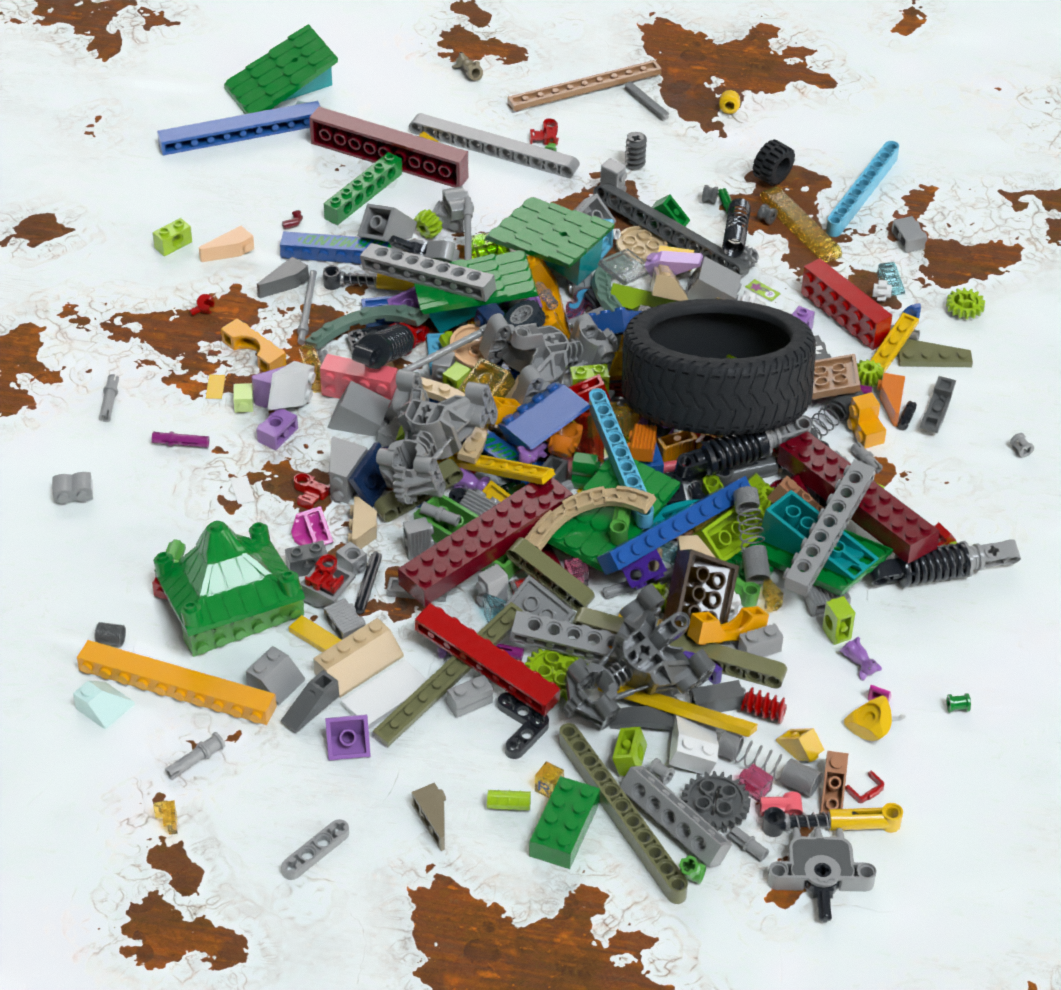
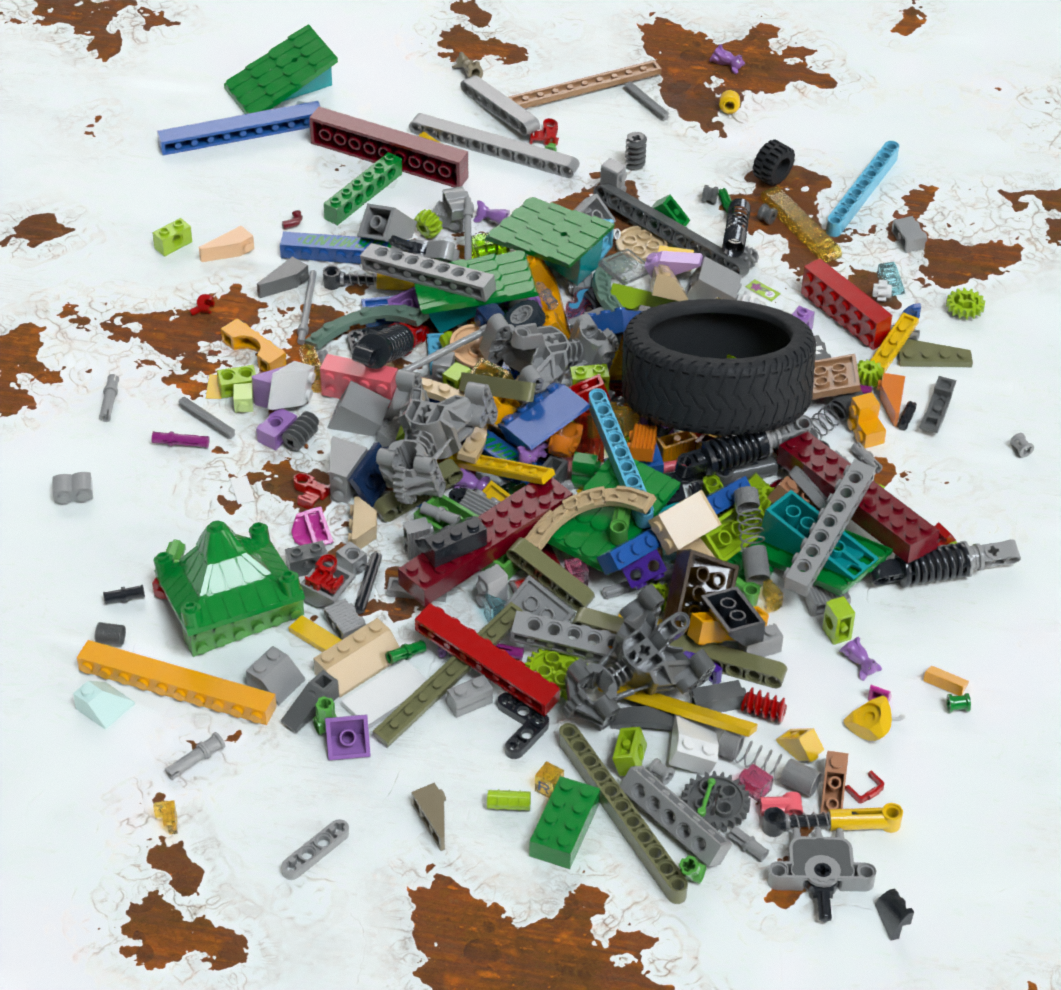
none -> black pin [103,584,145,605]
none -> light grey axle [178,397,235,439]
none -> lime brick [217,365,256,398]
none -> dark grey piece [282,411,319,451]
none -> bright green piece [313,696,337,735]
none -> green pin [386,640,427,664]
none -> black slope [415,516,487,568]
none -> olive beam [459,372,536,402]
none -> light grey beam [460,75,540,136]
none -> medium lavender animal [473,200,510,224]
none -> slope [648,490,722,555]
none -> bright green hinge [698,778,716,817]
none -> black slope [701,586,765,646]
none -> medium lavender animal [709,44,745,74]
none -> light grey beam [789,466,828,509]
none -> black slope [875,888,914,940]
none -> light orange slope [923,665,969,696]

